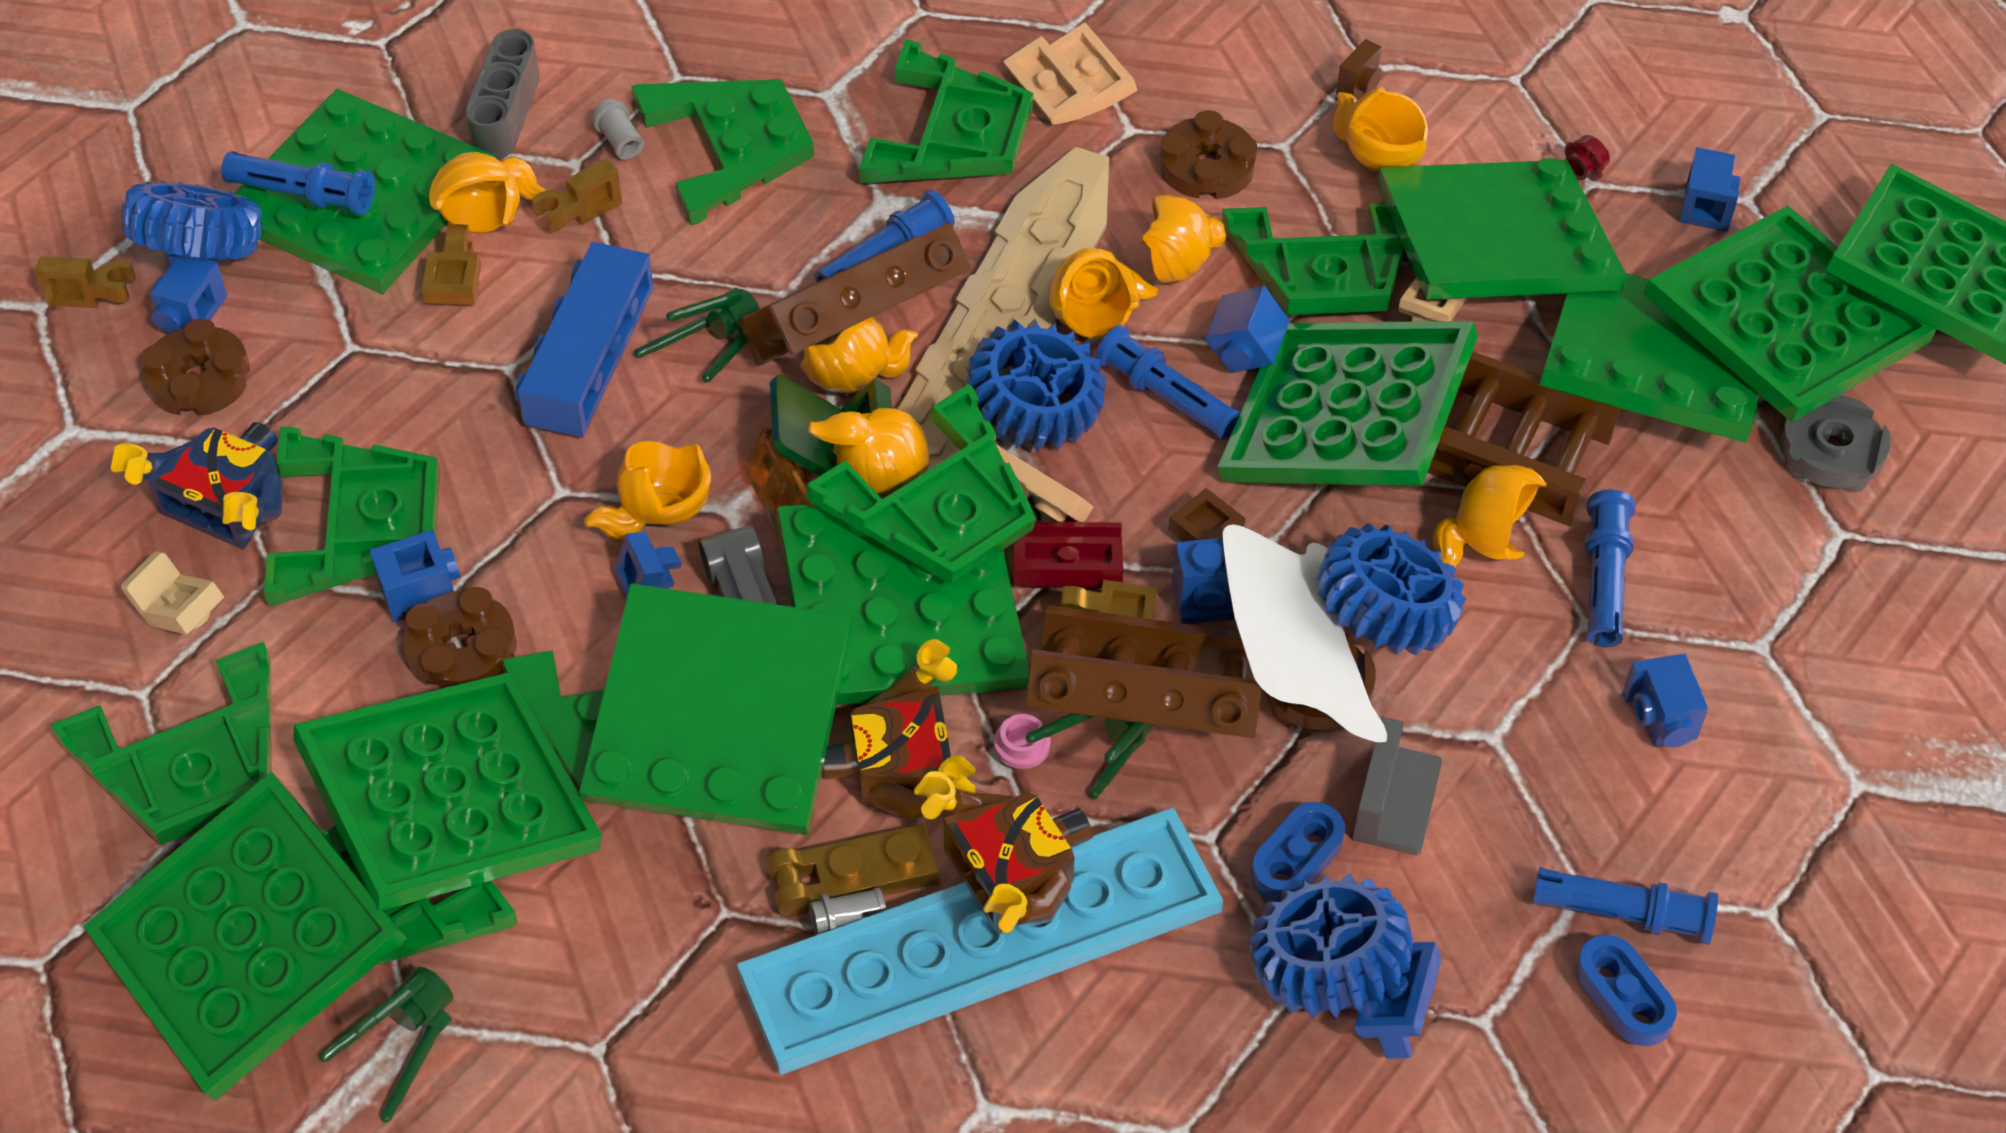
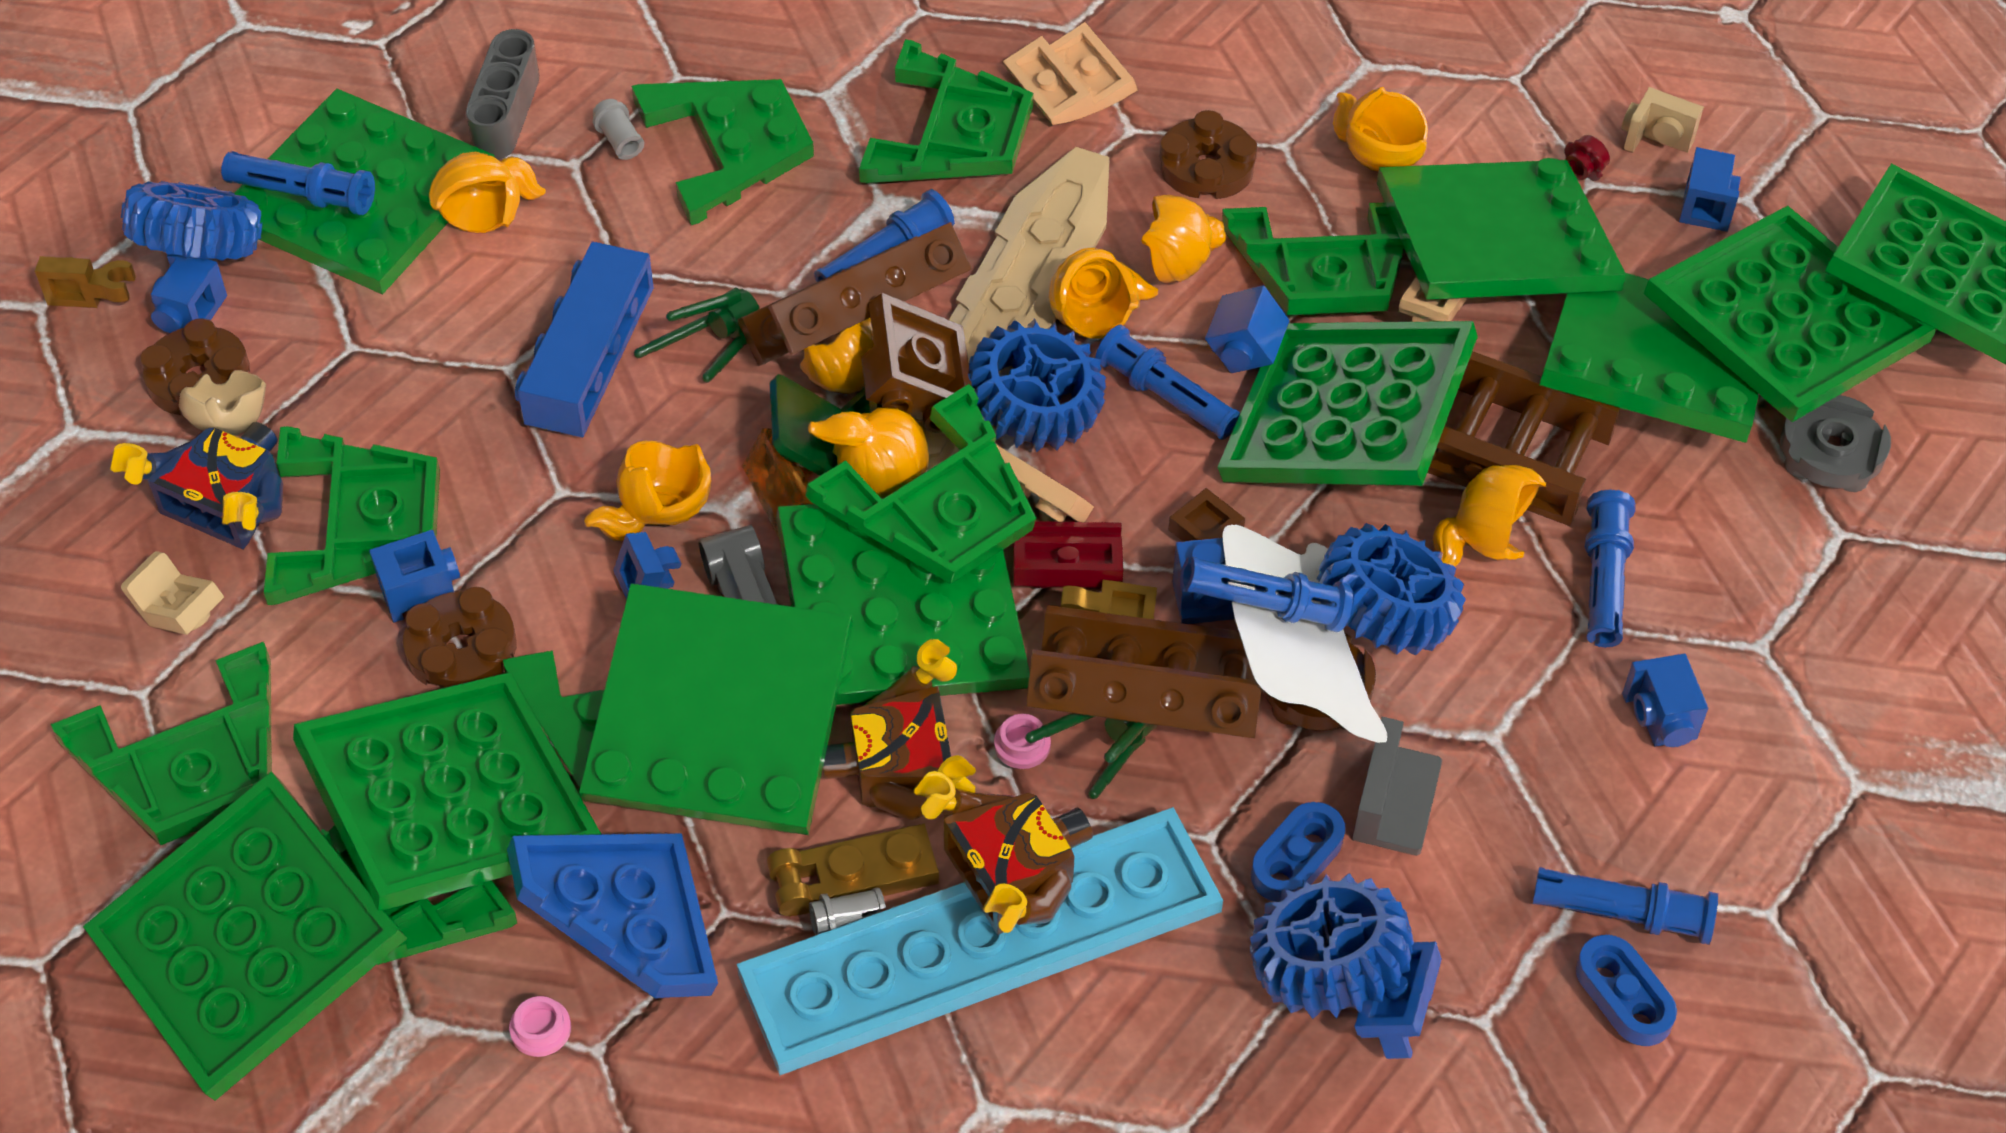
dark green plant [319,967,454,1123] -> none
pearl gold plate [421,224,481,305] -> none
pearl gold plate [532,158,622,231] -> none
reddish brown plate [1335,39,1382,101] -> none
none -> tan hair [179,370,266,435]
none -> blue plate [507,833,718,998]
none -> bright pink plate [509,996,571,1057]
none -> reddish brown plate [861,292,972,433]
none -> blue pin [1180,556,1353,633]
none -> tan bracket [1621,87,1704,153]

